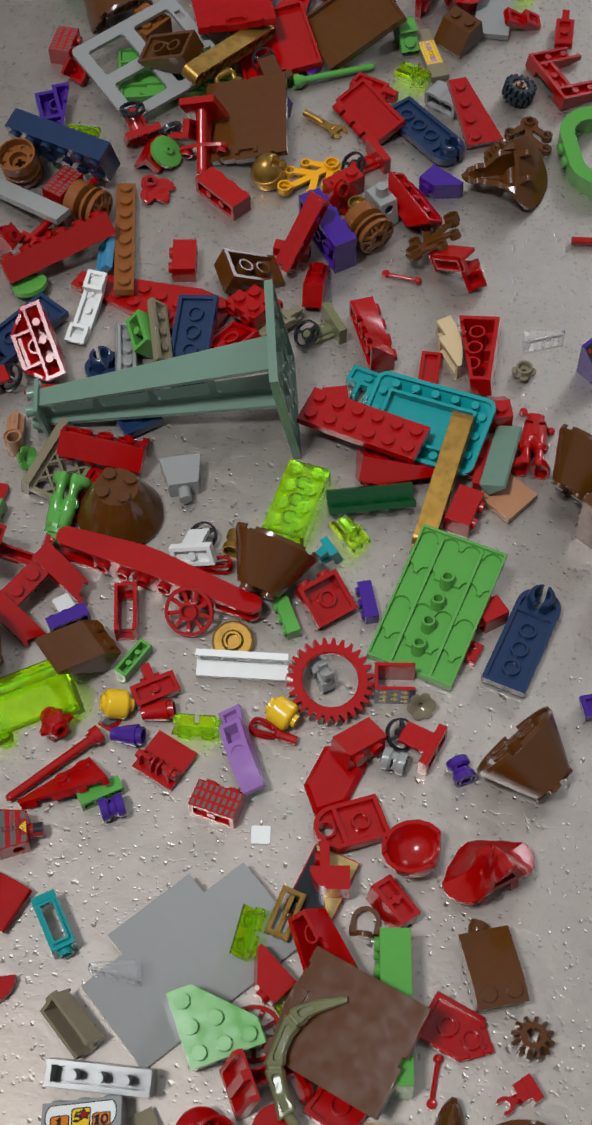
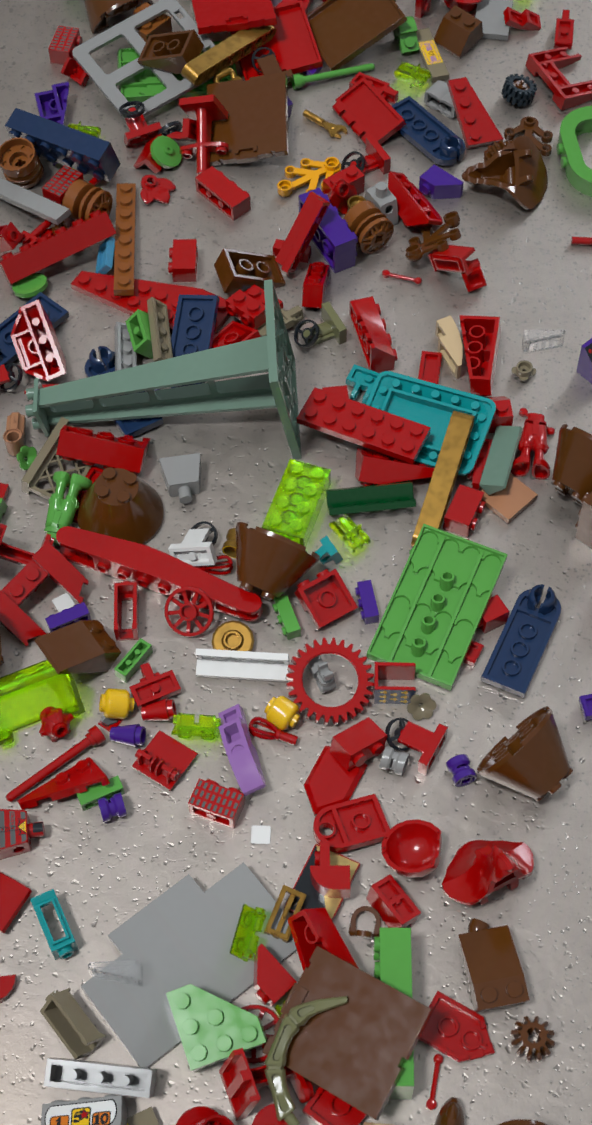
white slope [64,269,108,345] -> none
pearl gold piece [250,153,287,191] -> none
red piece [496,1073,544,1118] -> none

